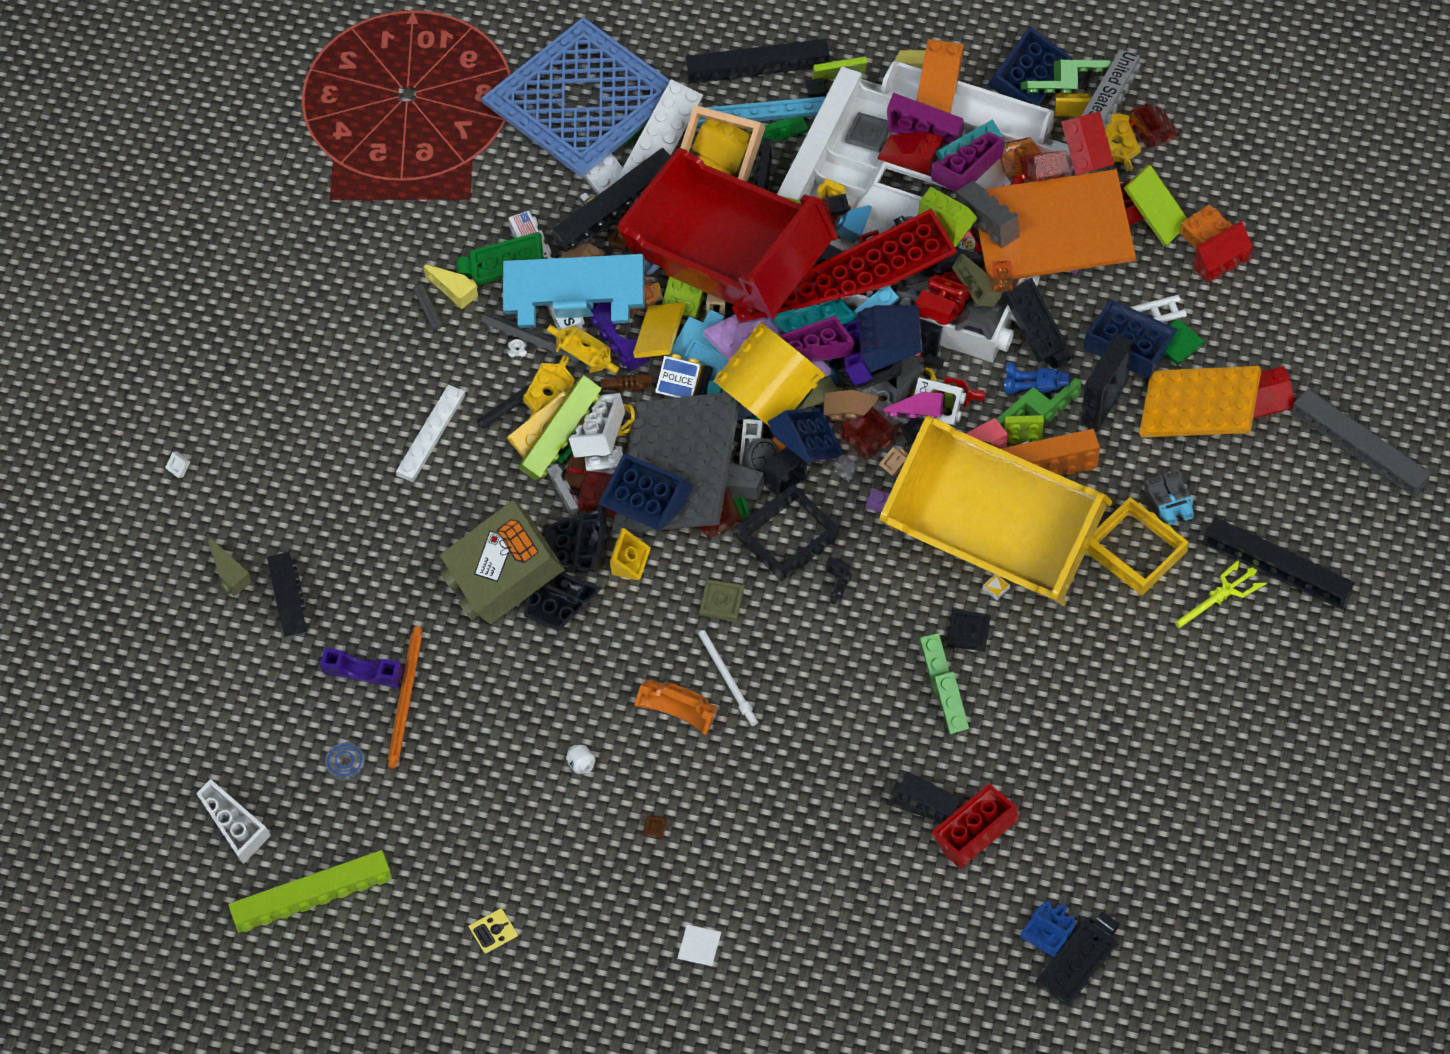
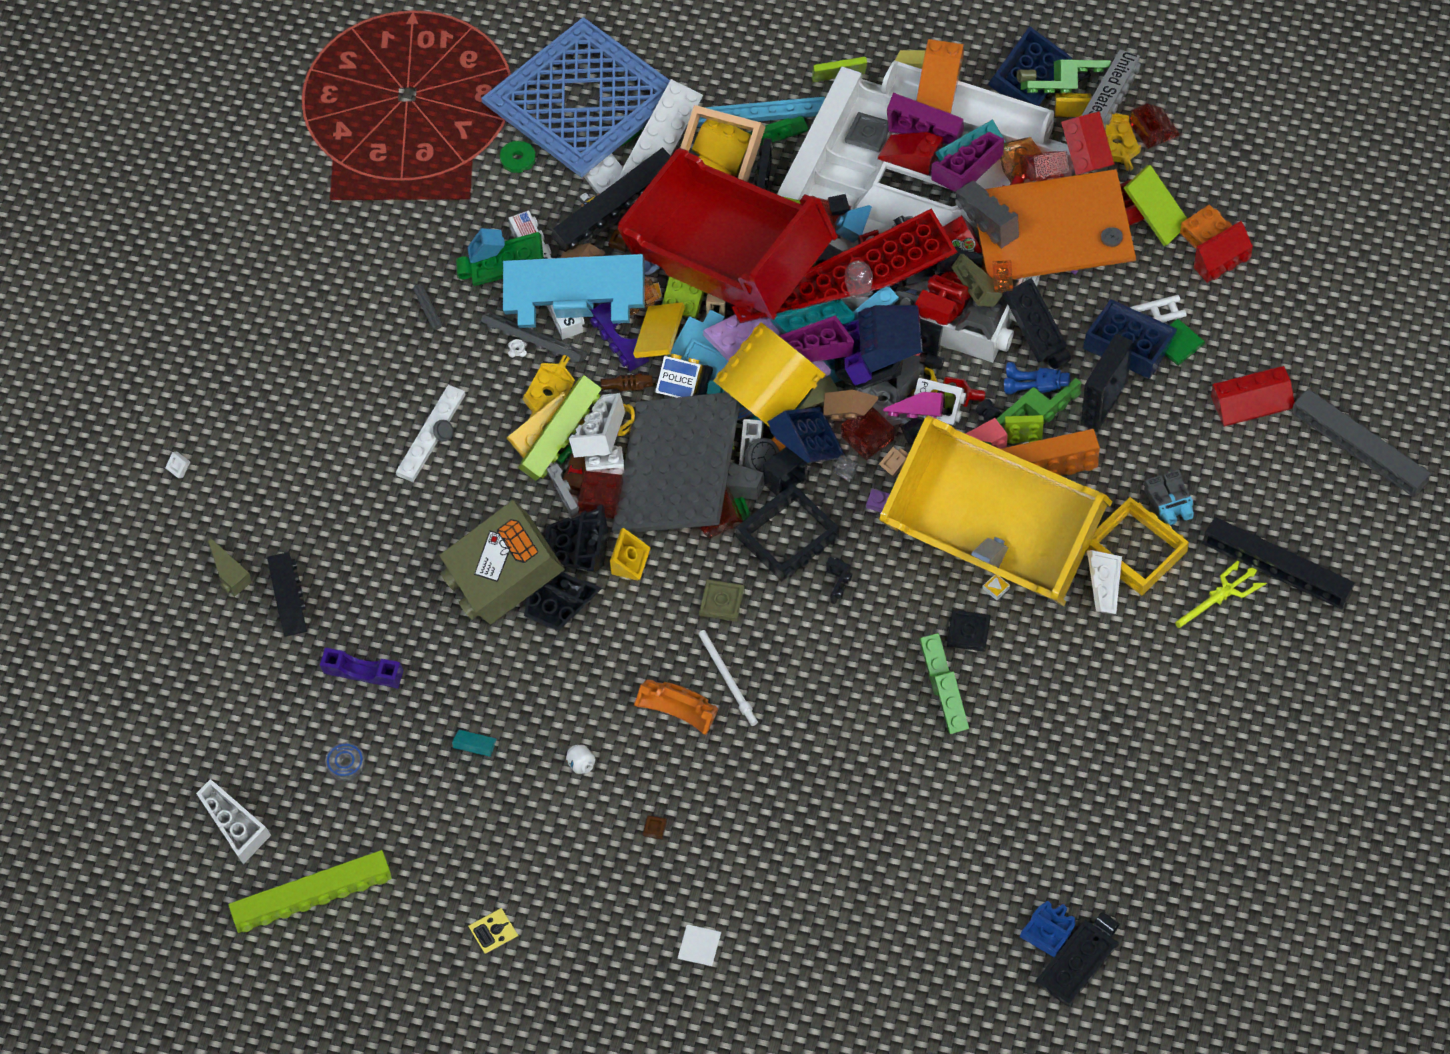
orange piece [388,626,422,768] -> none
light yellow slope [423,264,478,309] -> none
black axle [477,382,532,429] -> none
yellow plate [547,324,620,374] -> none
dark blue slope [598,453,694,532] -> none
black brick [686,39,830,84] -> none
black plate [805,78,826,98] -> none
yellow bracket [817,178,846,202] -> none
black wedge [886,771,960,823] -> none
lime slope [918,187,977,247] -> none
red slope [931,784,1019,869] -> none
light orange plate [1139,366,1261,437] -> none
none -> dark grey piece [433,420,453,442]
none -> teal slope [452,730,497,757]
none -> dark azure slope [467,228,505,263]
none -> green tile [500,141,536,173]
none -> clear cap [844,260,873,298]
none -> sand blue slope [971,537,1009,568]
none -> black wheel [976,399,1002,422]
none -> olive hinge [1017,69,1037,82]
none -> white wing [1087,550,1122,614]
none -> dark grey piece [1101,227,1123,247]

